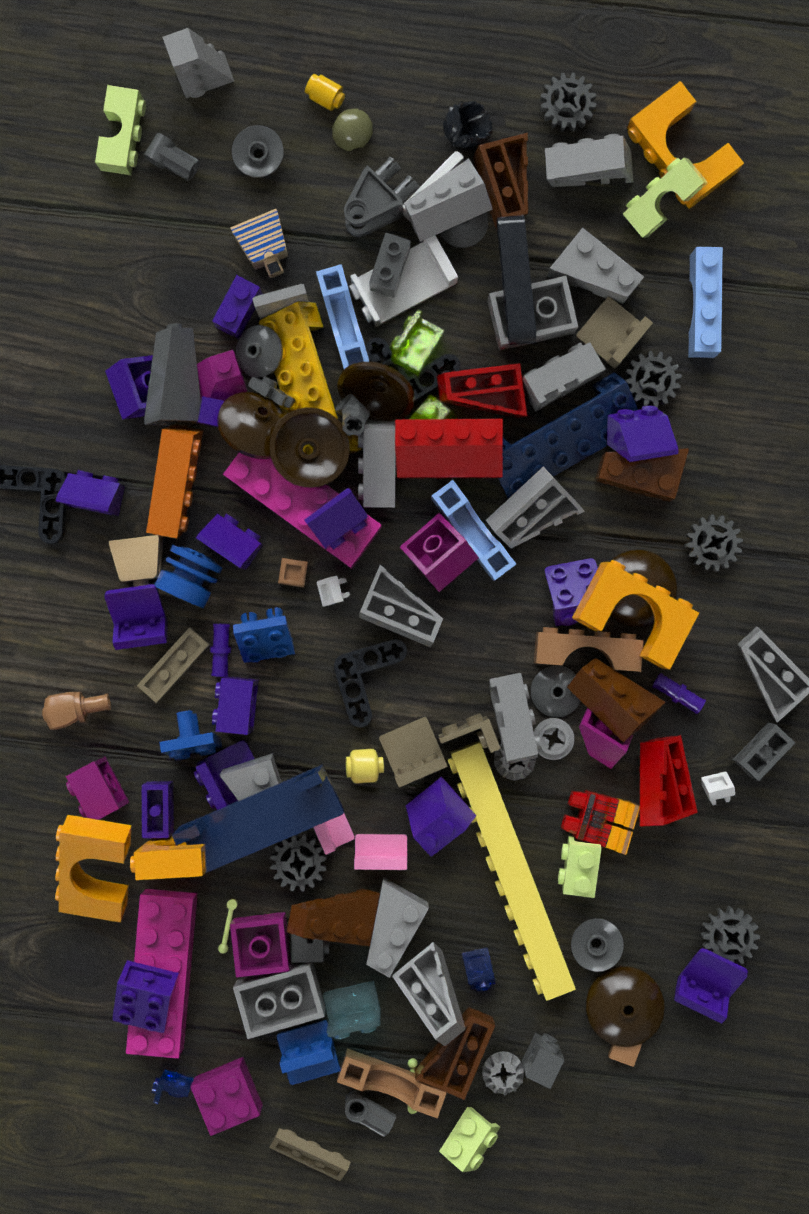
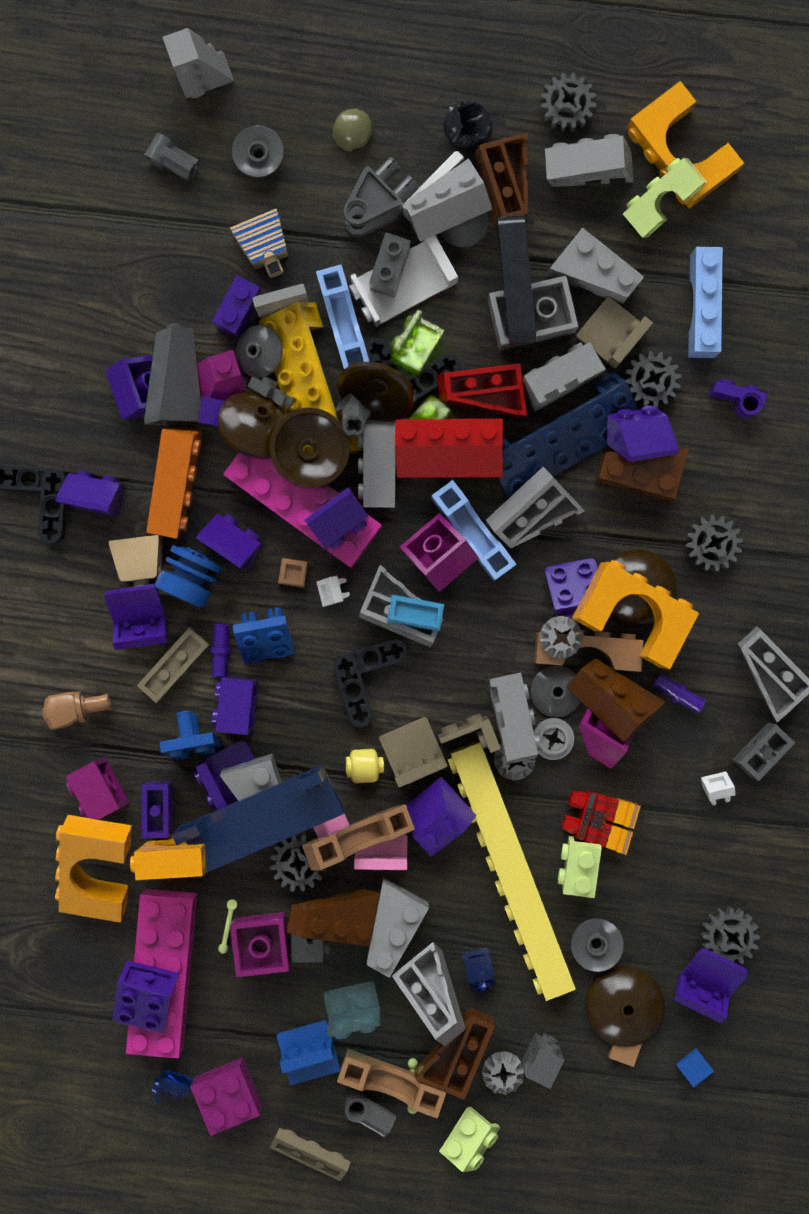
yellowish green arch [95,85,146,175] -> none
light grey brick [233,962,326,1039] -> none
yellow brick [305,74,345,111] -> none
red wedge [640,735,698,826] -> none
none -> medium nougat arch [302,805,415,870]
none -> dark azure tile [387,595,444,631]
none -> light grey gear [540,616,582,658]
none -> blue tile [676,1048,714,1087]
none -> dark purple plate [708,379,767,419]

